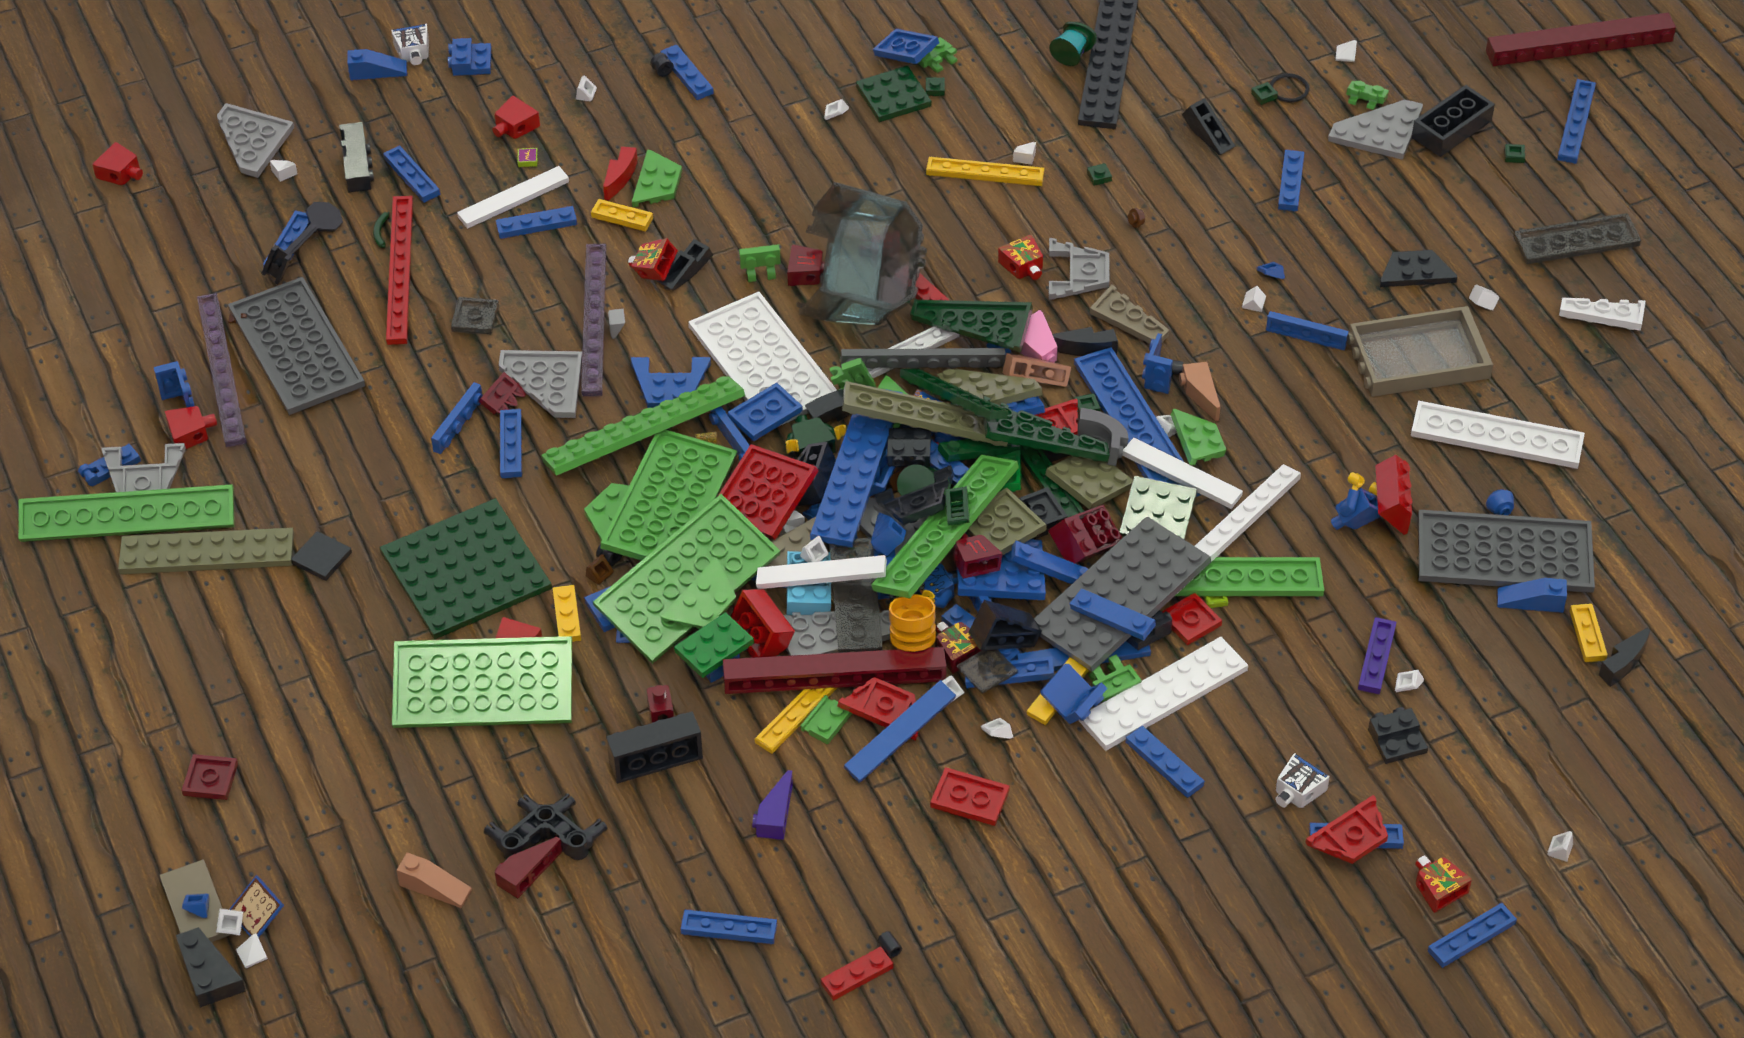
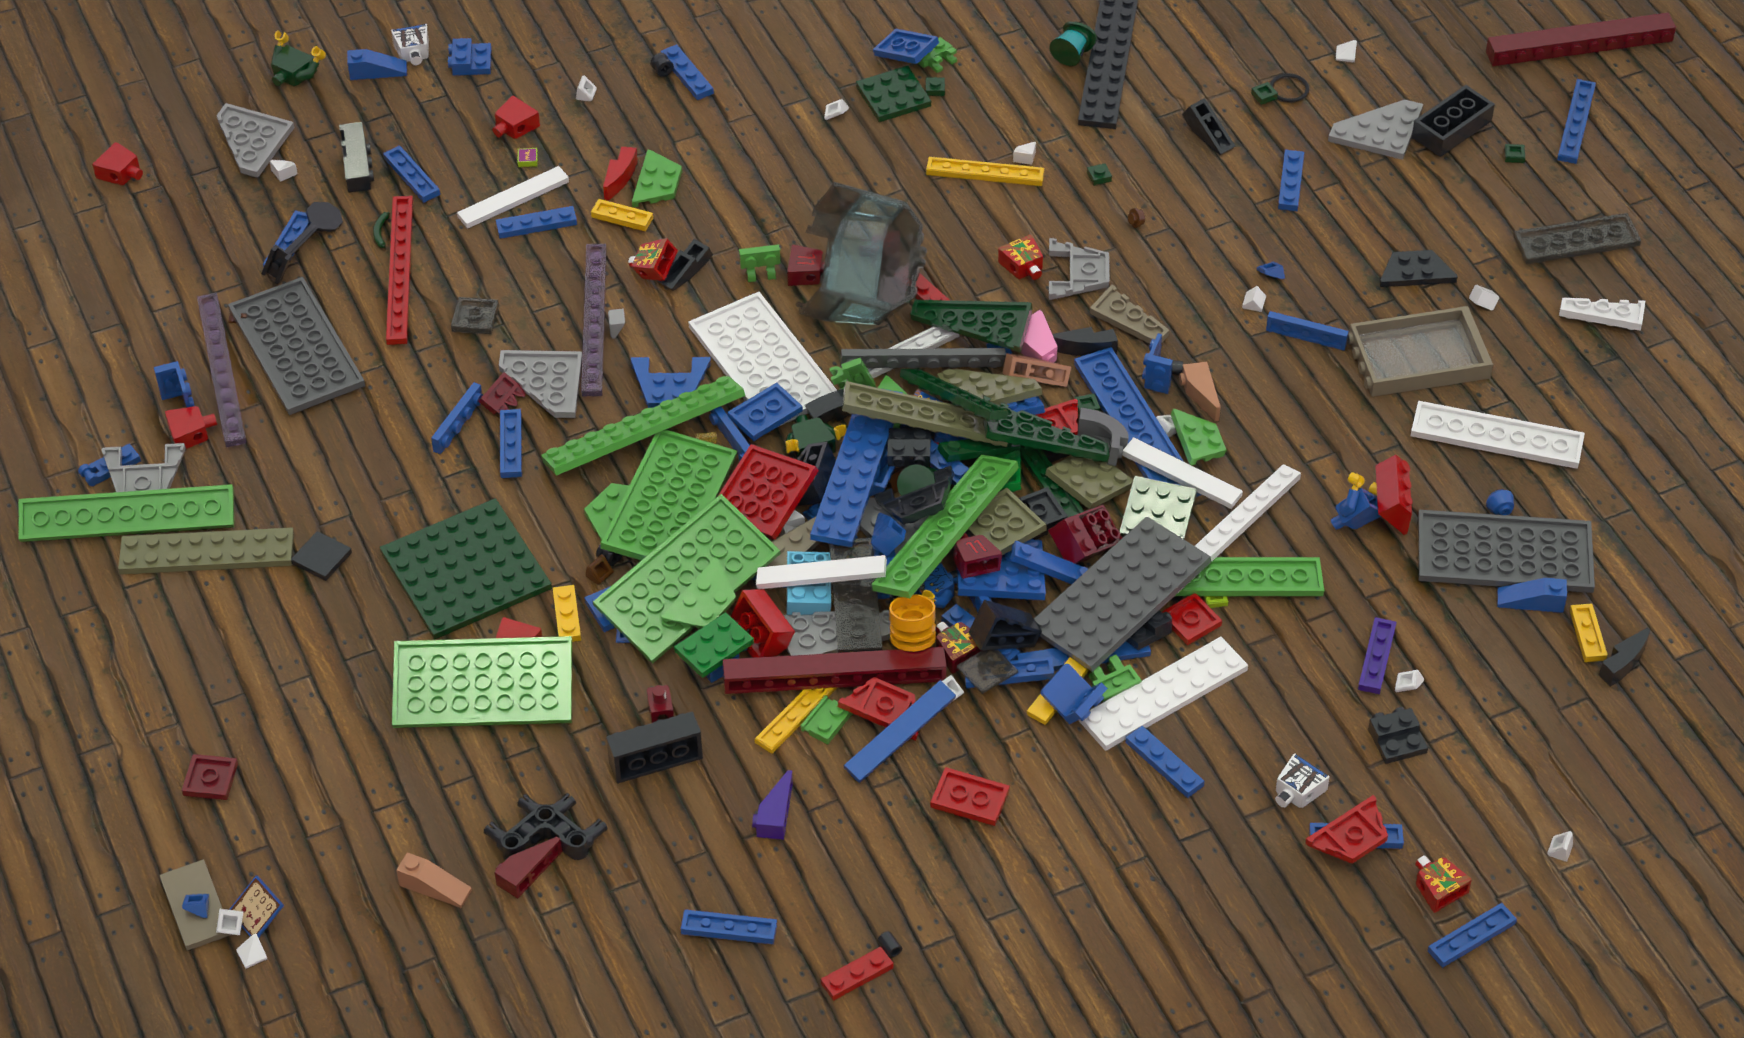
black wedge [176,927,246,1008] -> none
white slope [800,536,829,563] -> none
dark green slope [945,486,970,526] -> none
white slope [981,718,1013,739] -> none
blue plate [1069,588,1156,641] -> none
bright green plate [1346,81,1389,110] -> none
none -> dark green torso [271,30,326,87]

